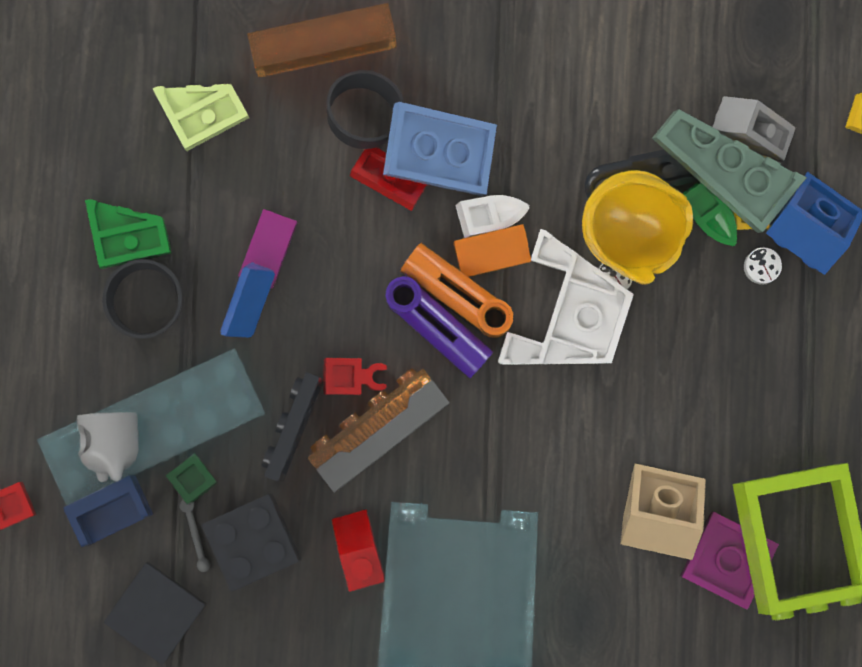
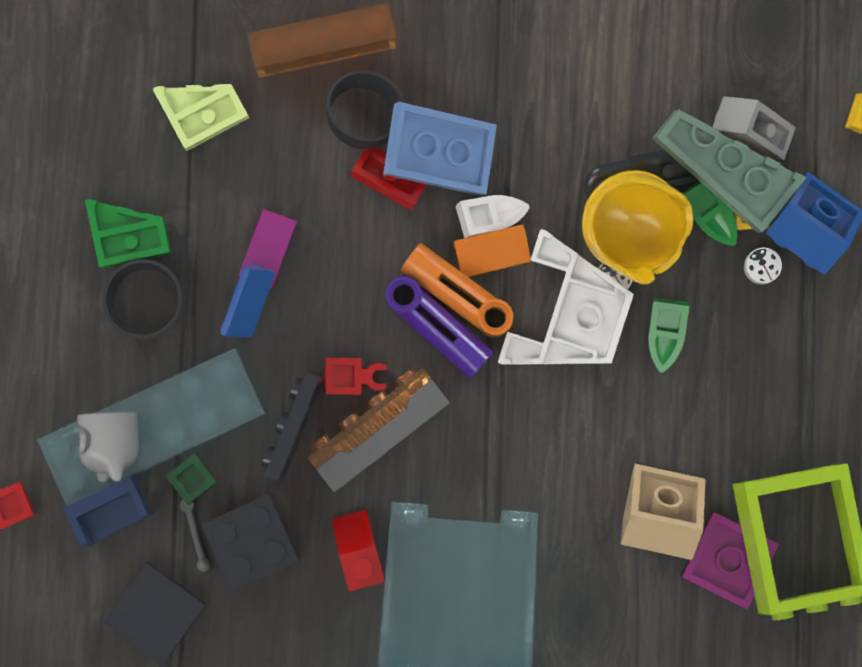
none -> green plate [649,298,690,373]

